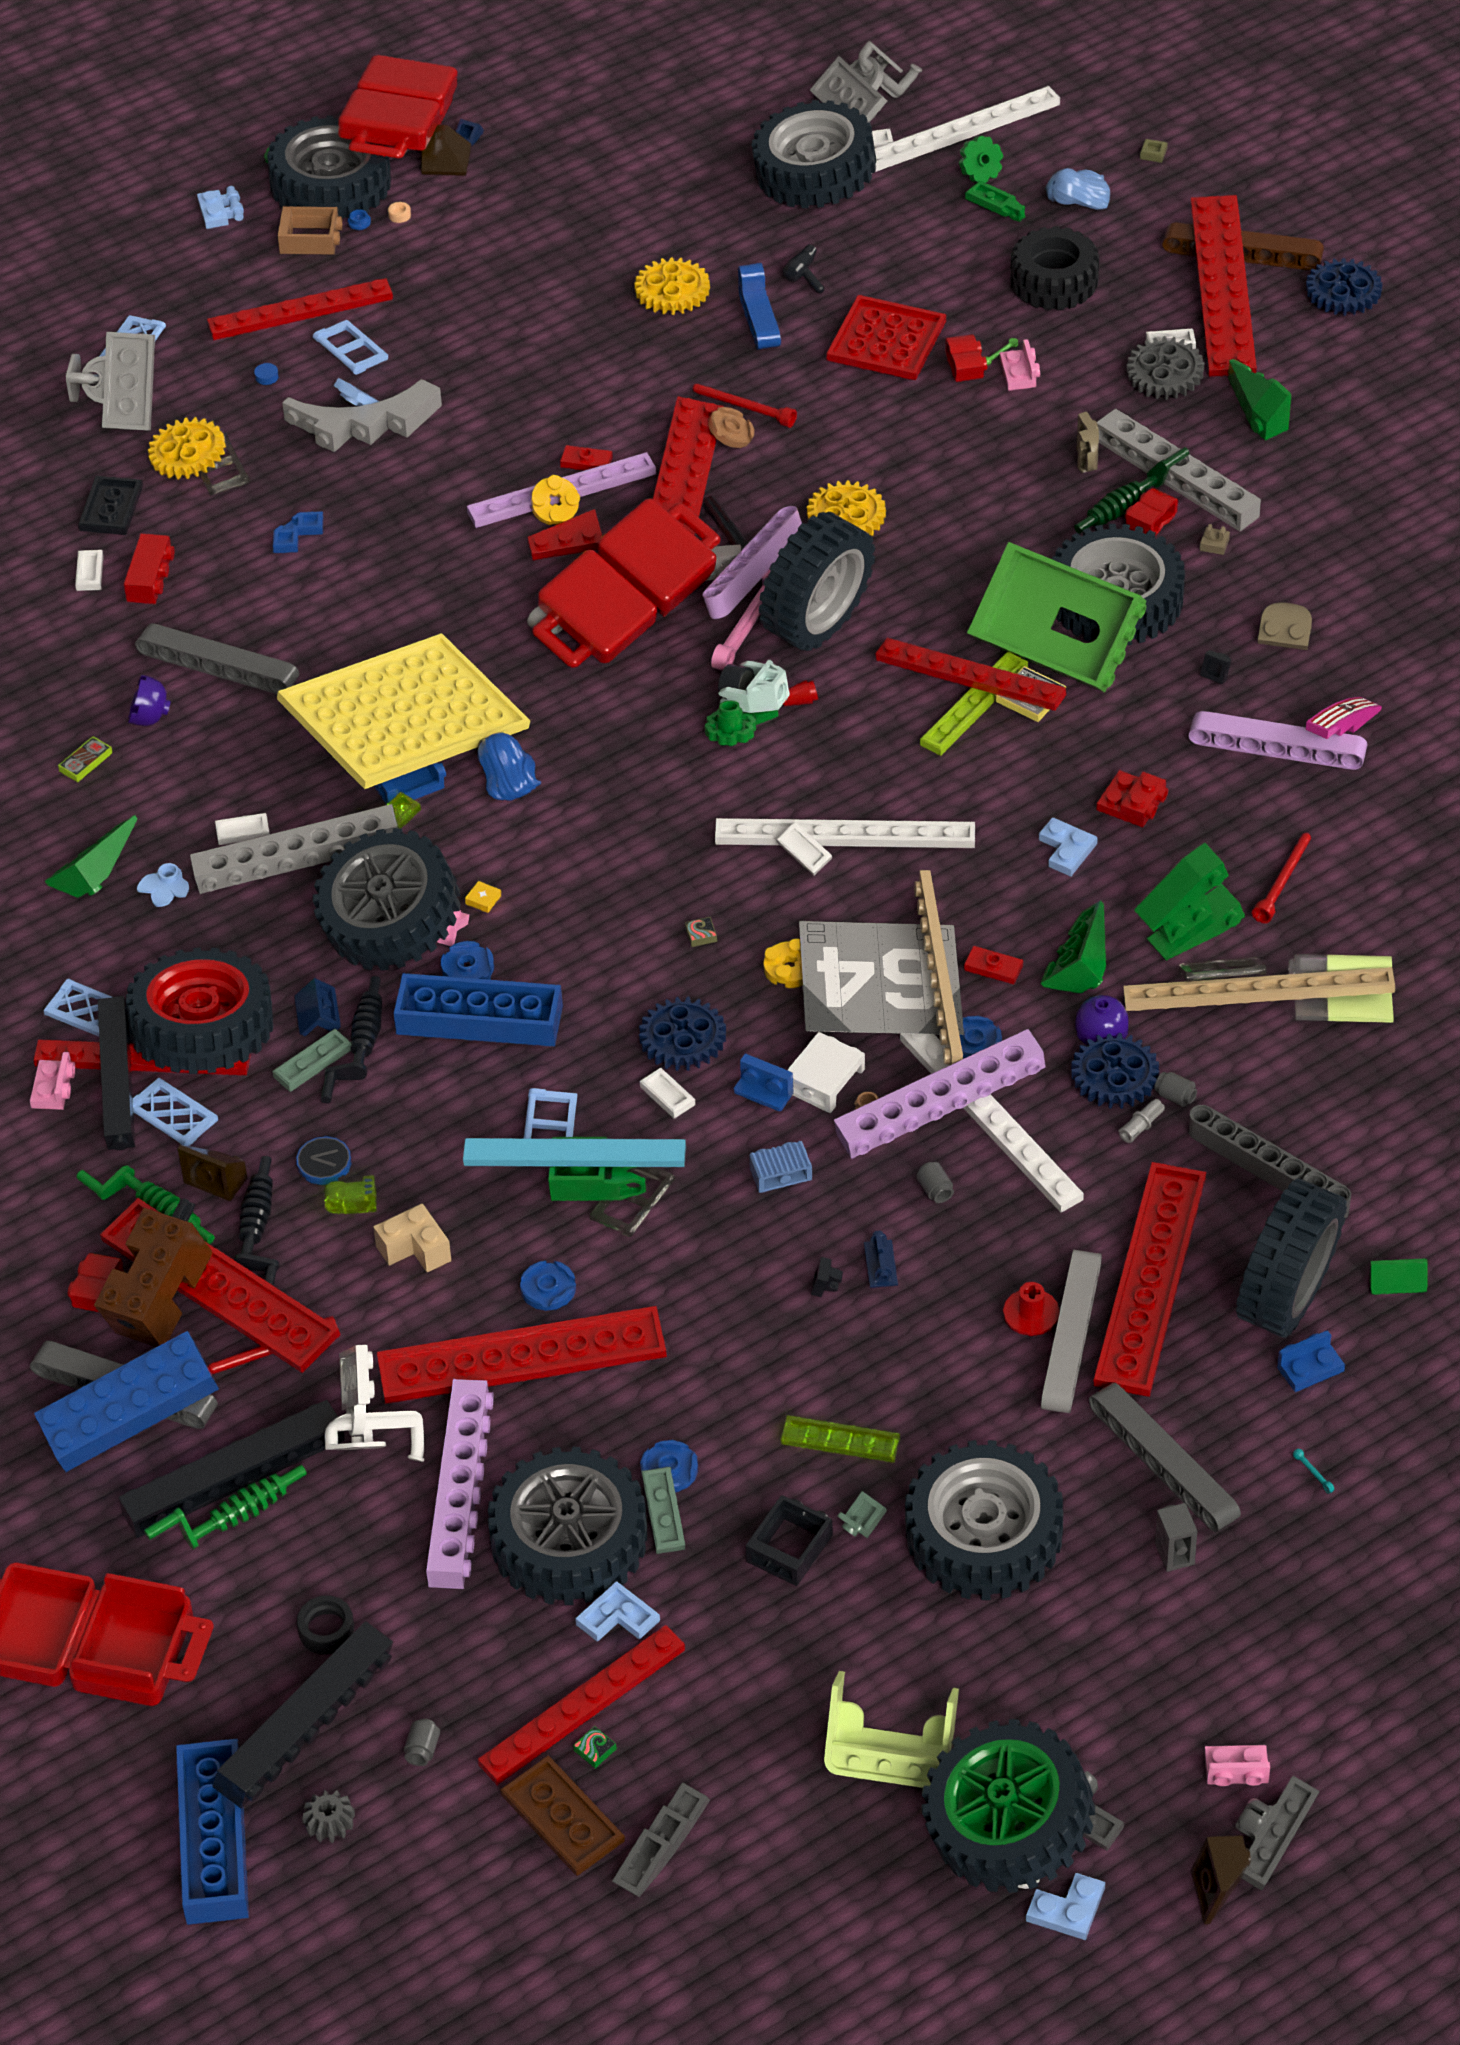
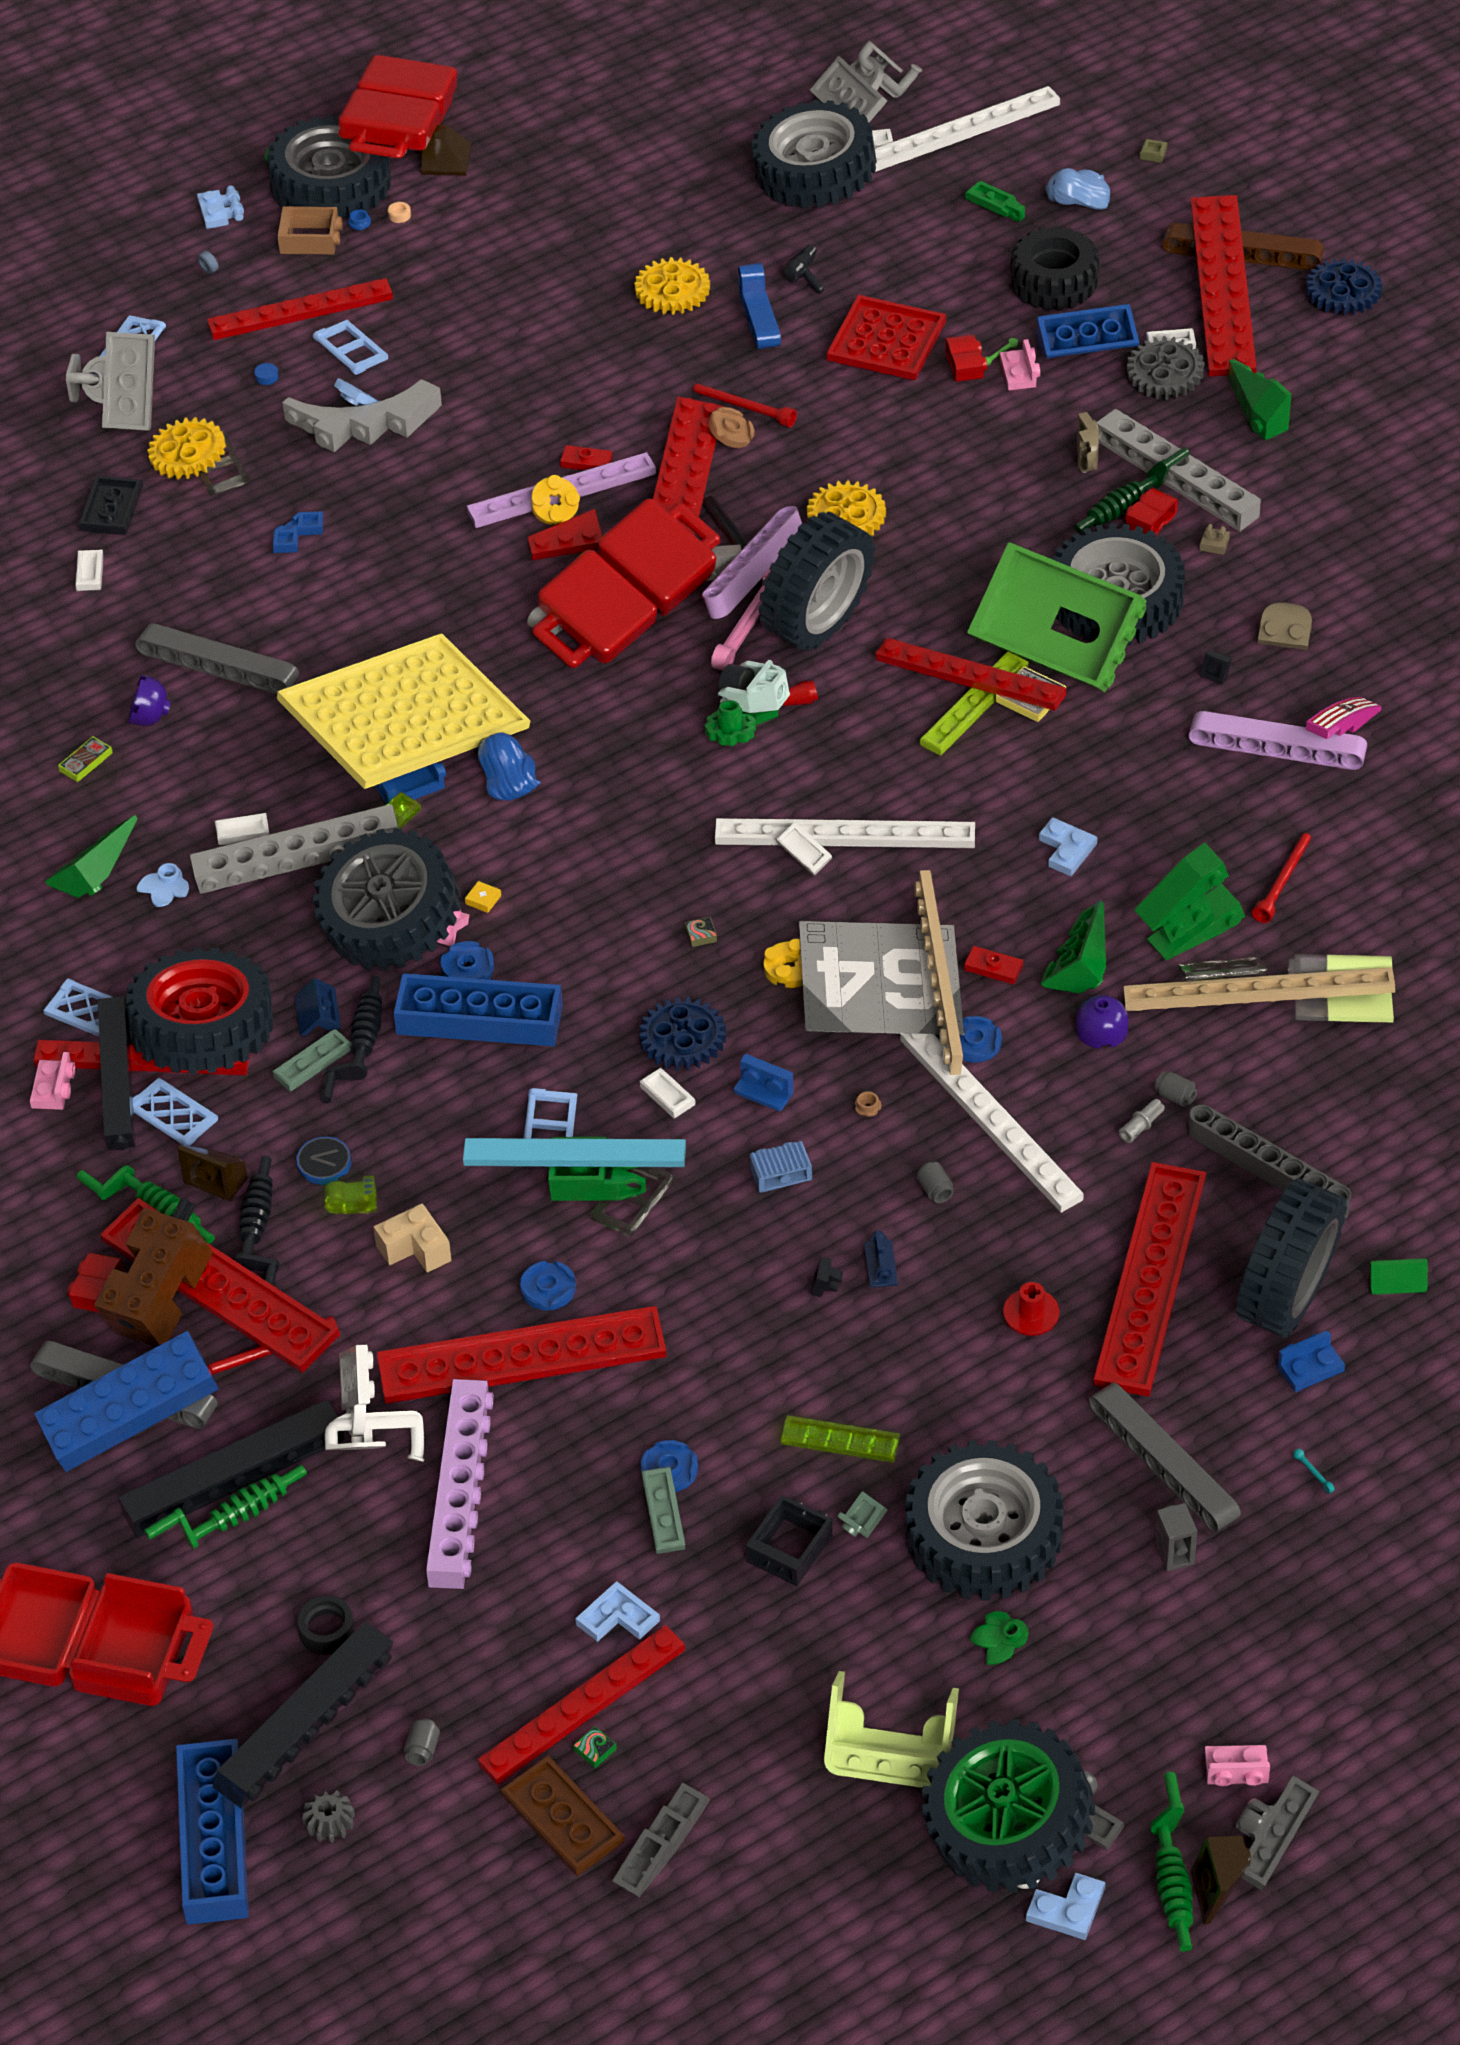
red brick [124,533,175,604] -> none
dark blue slope [455,119,484,146] -> none
wheel [488,1446,647,1605] -> none
white panel [788,1032,865,1113] -> none
lavender brick [834,1029,1045,1159] -> none
green plant [959,136,1003,183] -> none
light grey beam [1041,1250,1102,1413] -> none
dark blue gear [1071,1033,1159,1109] -> none
red plate [1097,770,1168,827] -> none
none -> sand blue tile [197,250,219,274]
none -> green plate [969,1611,1029,1665]
none -> blue slope [1035,304,1139,358]
none -> green piece [1150,1772,1193,1952]

